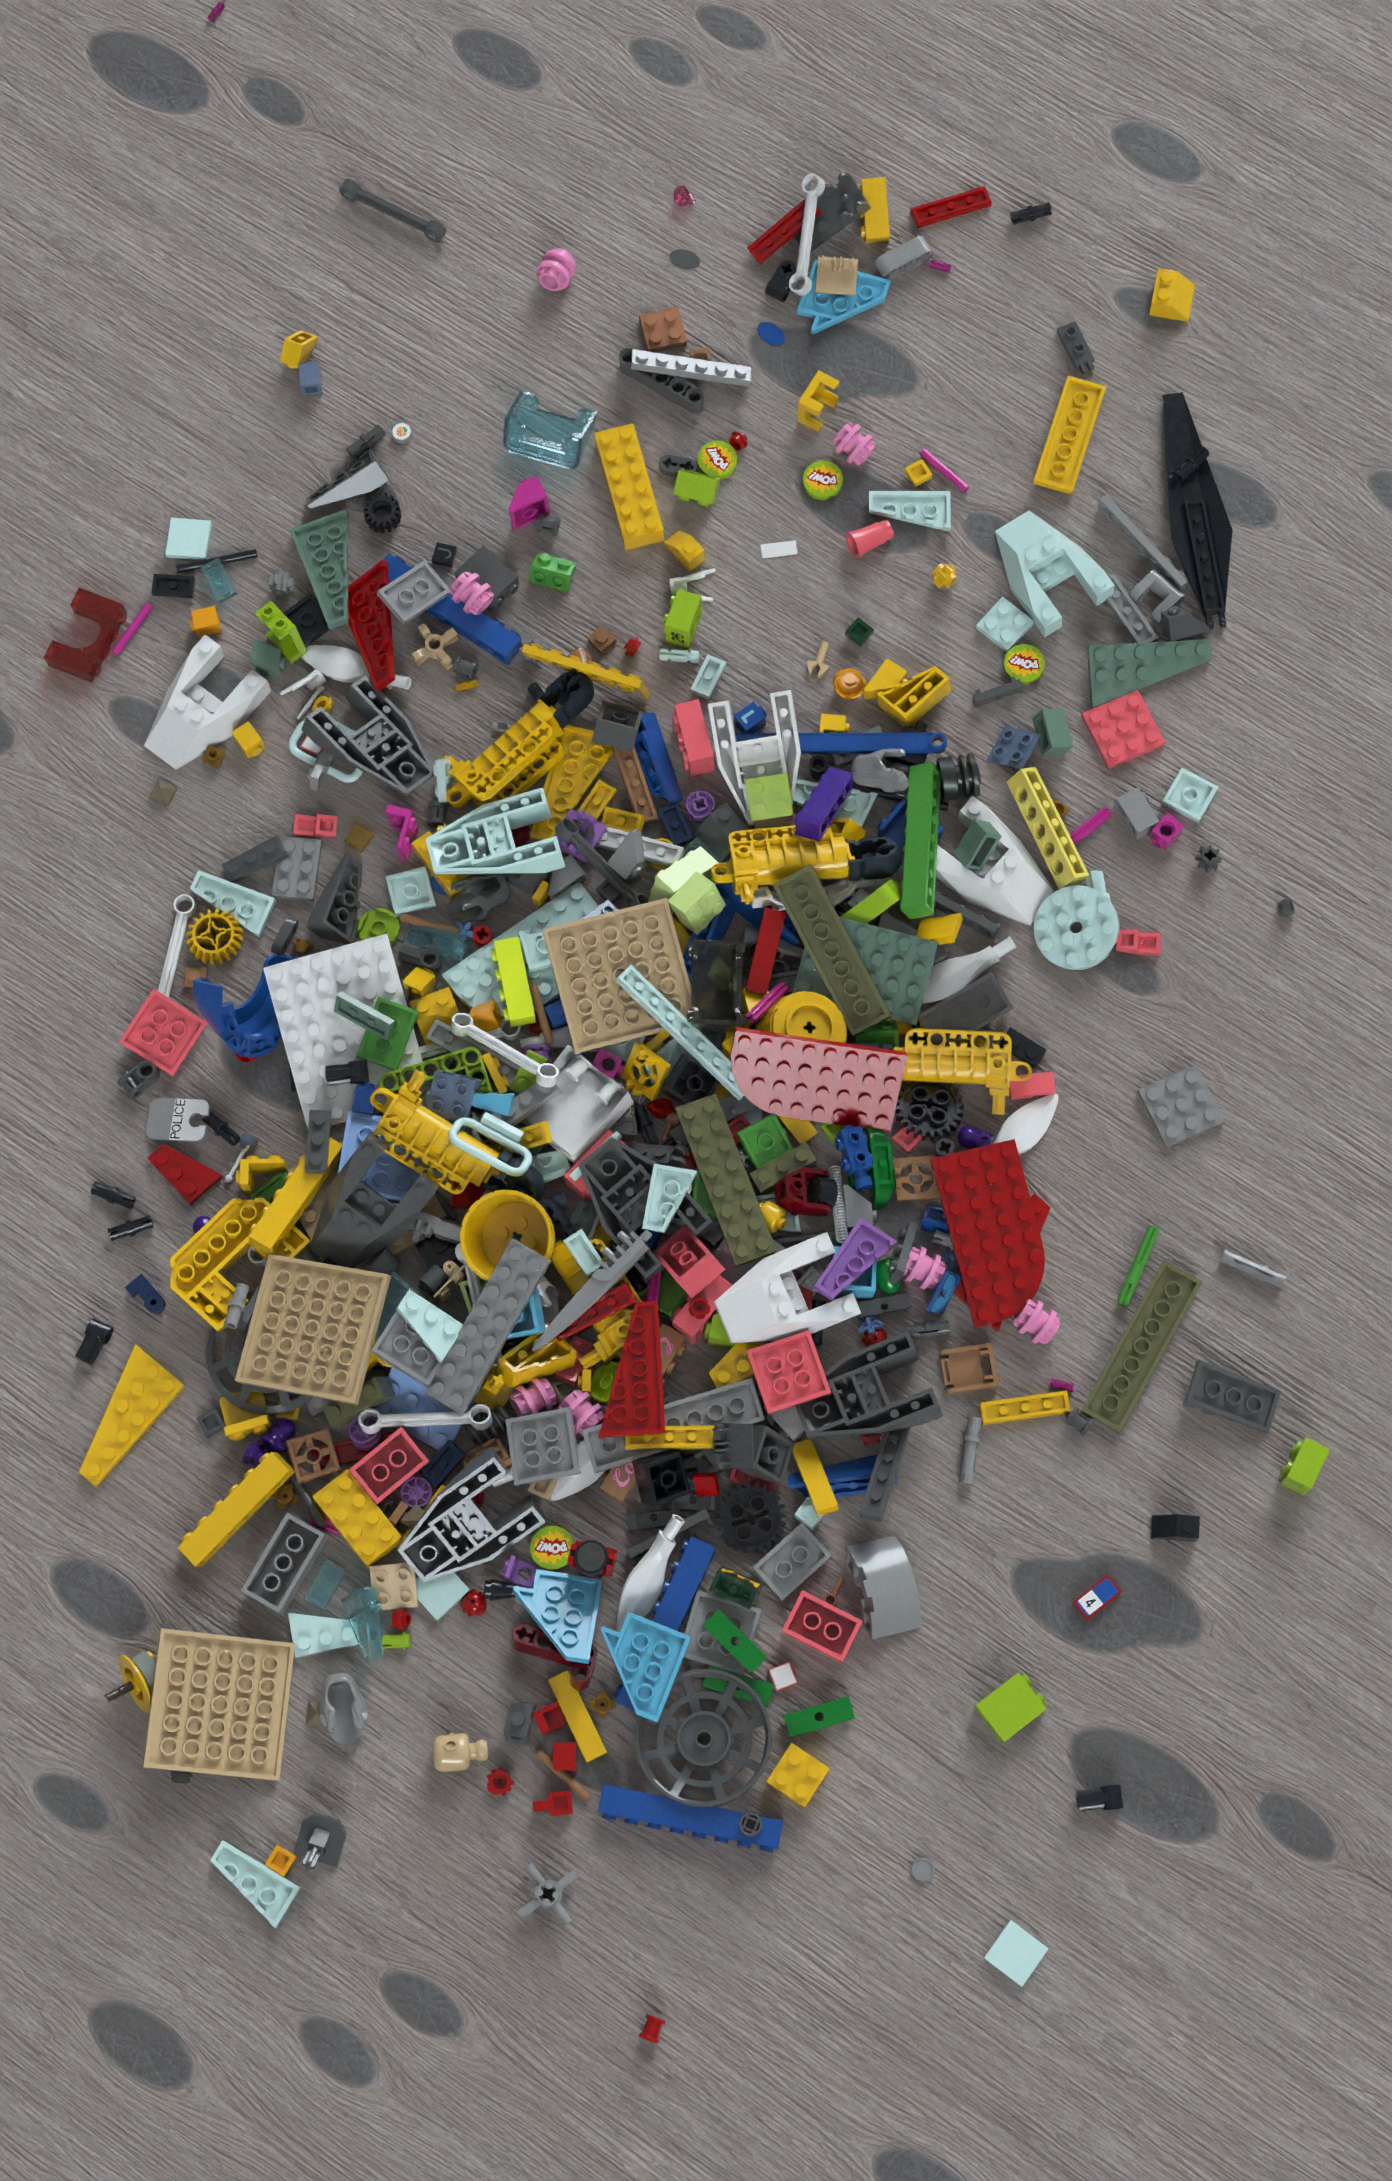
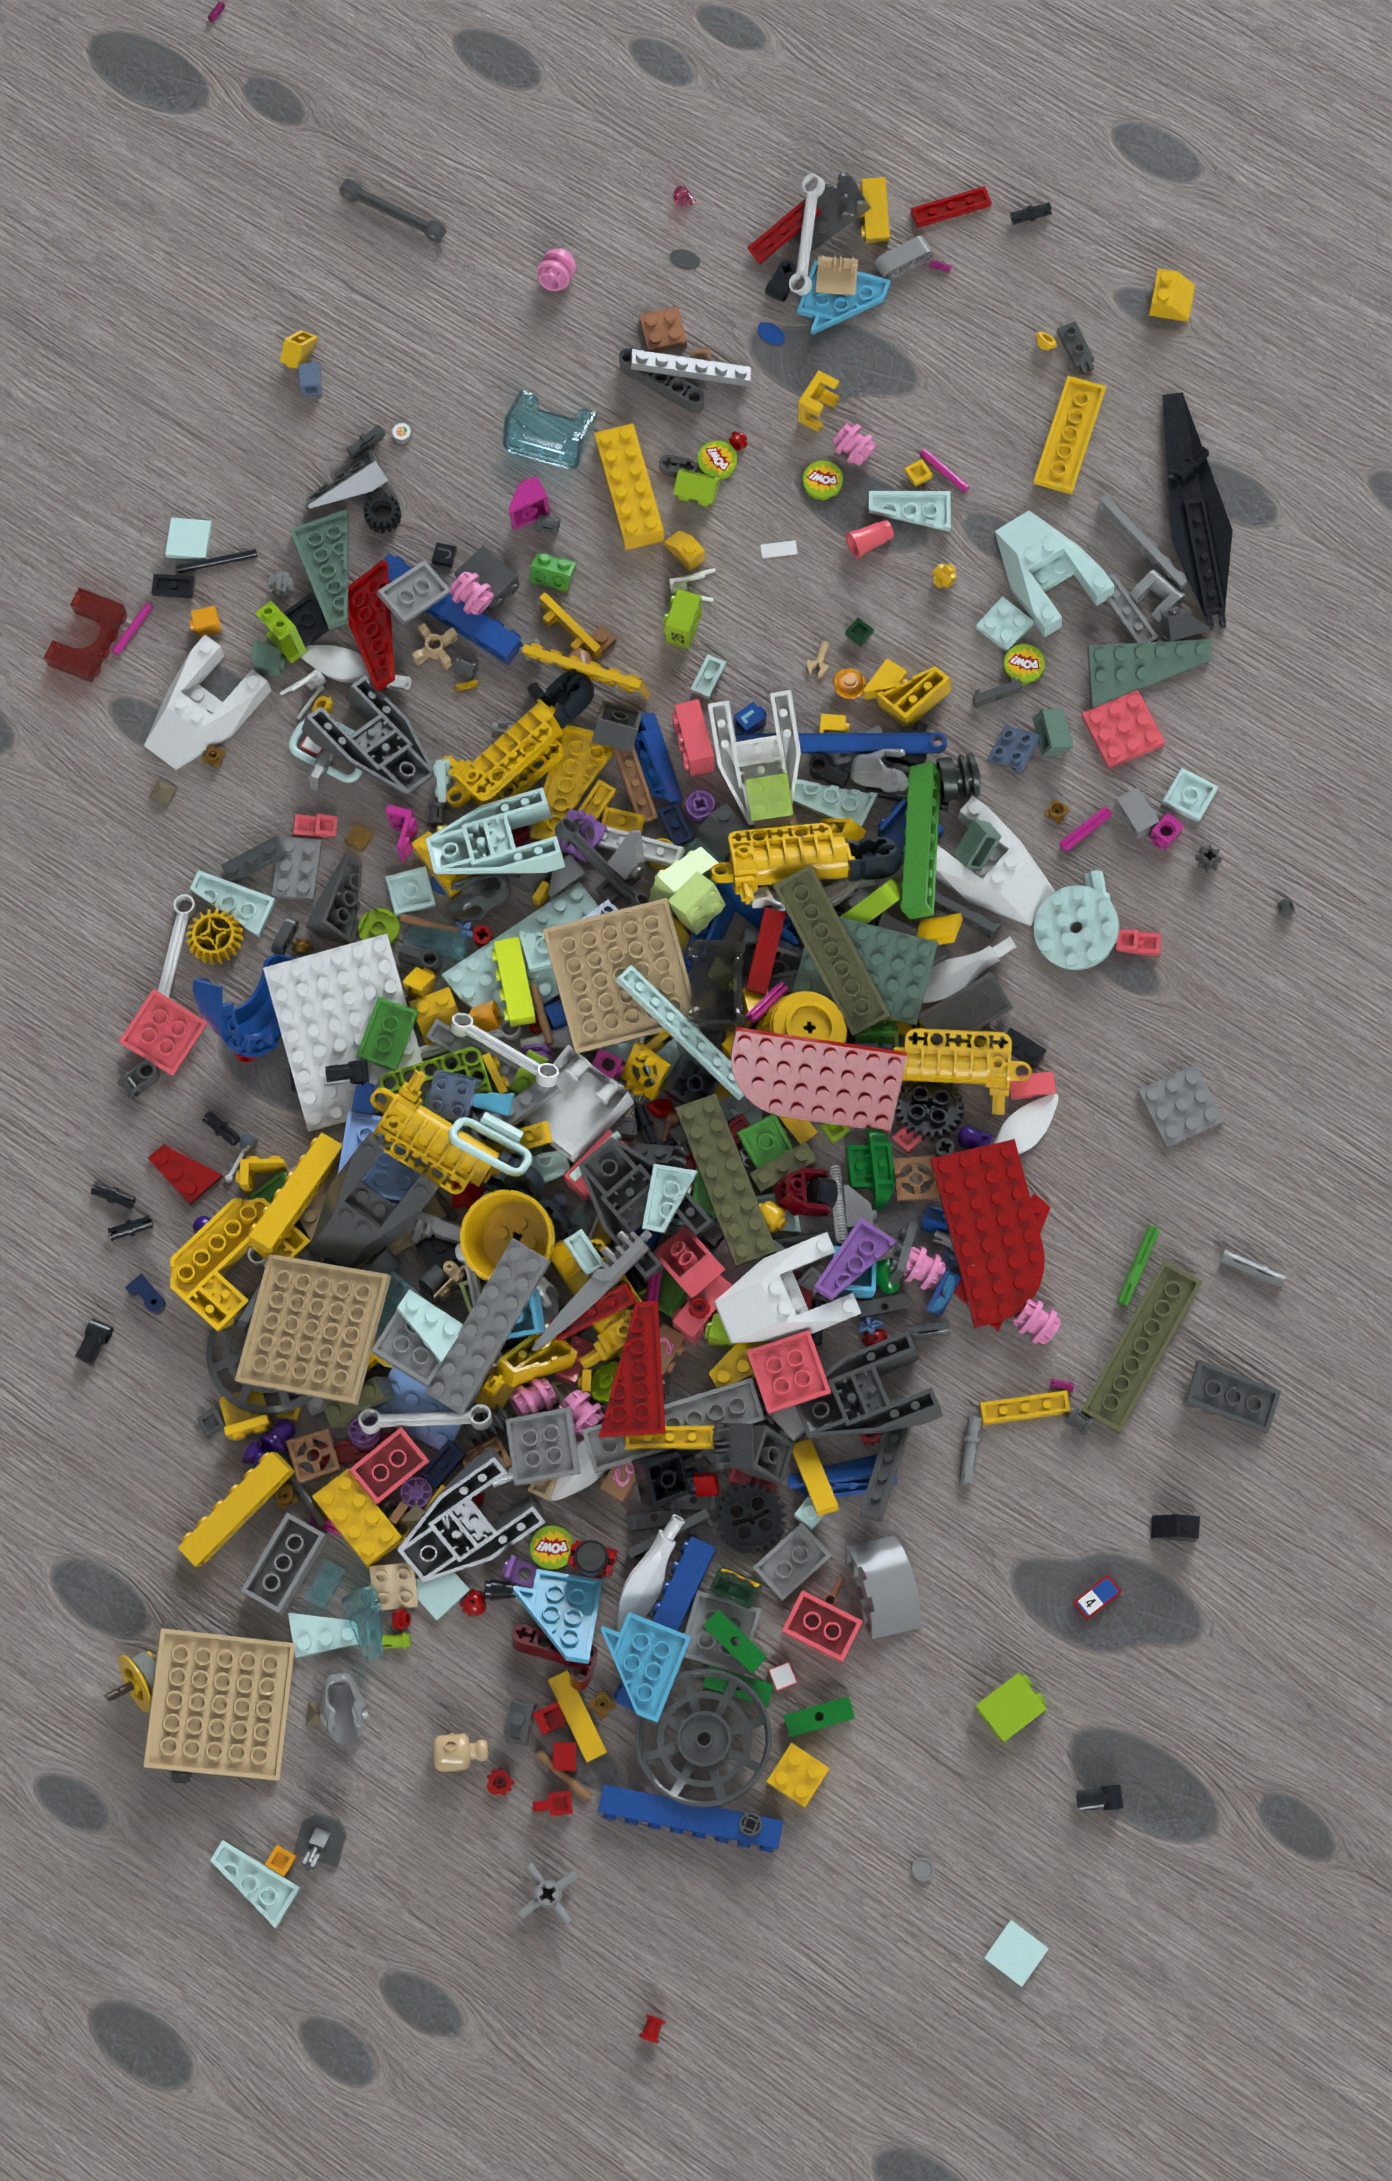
yellow wing [79,1344,185,1487] -> none
piece [146,1098,210,1142] -> none
medium nougat plate [184,967,208,990] -> none
clear light blue plate [201,558,238,604] -> none
light grey pin [224,1283,250,1329] -> none
yellow brick [231,721,265,759] -> none
dark grey plate [305,1110,332,1174] -> none
sand green plate [334,991,395,1041] -> none
red plate [624,637,642,657] -> none
light aqua axle [659,648,700,663] -> none
dark purple brick [794,767,853,842] -> none
blue brick [834,1125,873,1191] -> none
medium nougat container [939,1343,999,1395] -> none
light yellow brick [1007,767,1089,889] -> none
lime brick [1279,1437,1330,1496] -> none
none -> yellow hinge [539,592,602,660]
none -> yellow animal [1035,332,1057,351]

